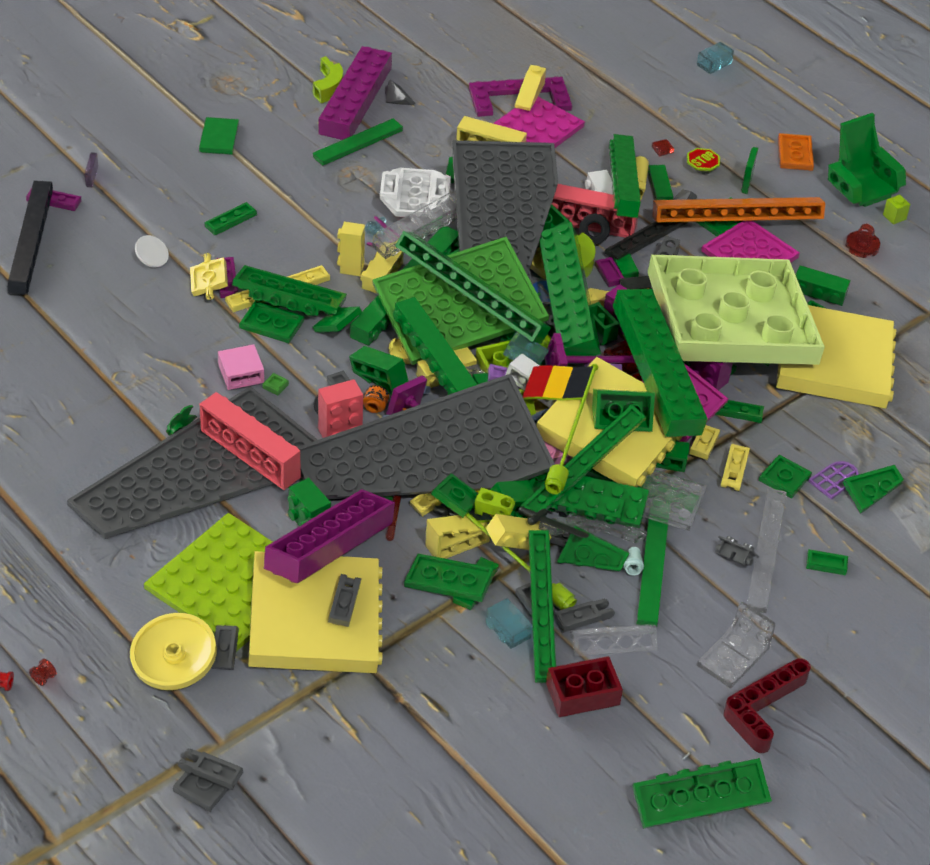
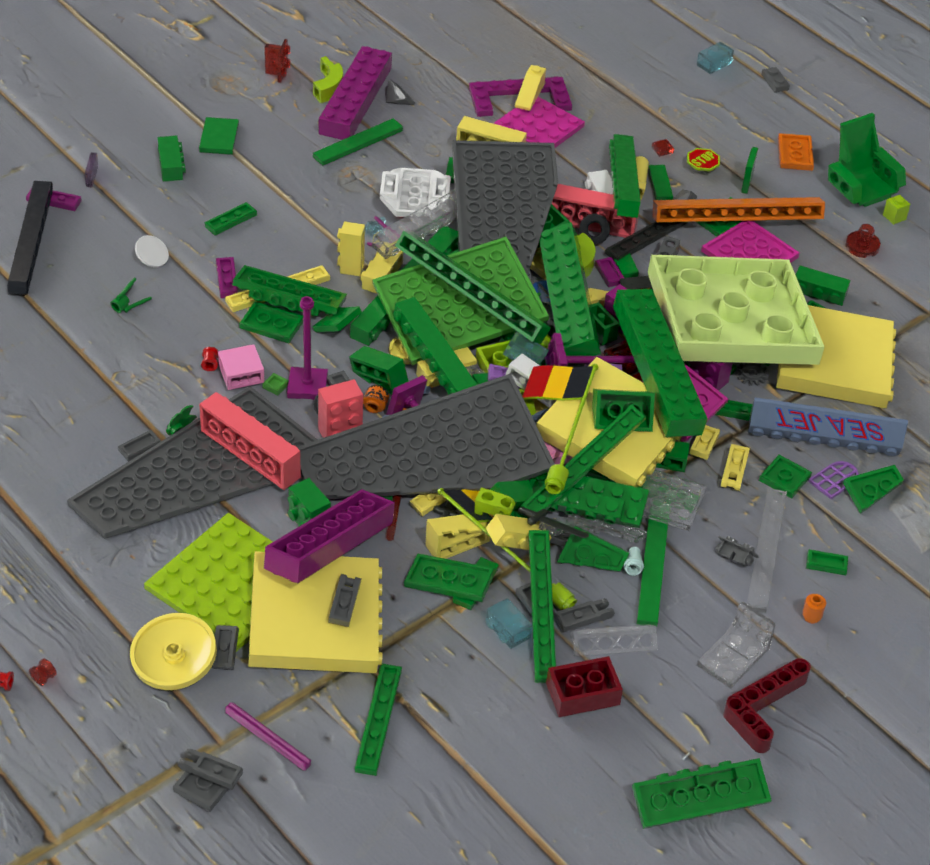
light yellow plate [190,253,228,300] -> none
green tile [431,474,478,518] -> none
none -> green plant [110,278,152,313]
none -> dark grey tile [118,430,161,462]
none -> green brick [157,135,186,182]
none -> red bush [201,347,218,371]
none -> magenta axle [225,702,311,771]
none -> clear red bracket [265,39,290,83]
none -> magenta tile [287,296,328,400]
none -> green tile [355,663,402,776]
none -> dark grey gear [736,363,769,385]
none -> sand blue slope [748,397,908,456]
none -> dark grey plate [761,67,790,93]
none -> orange brick [802,594,826,624]

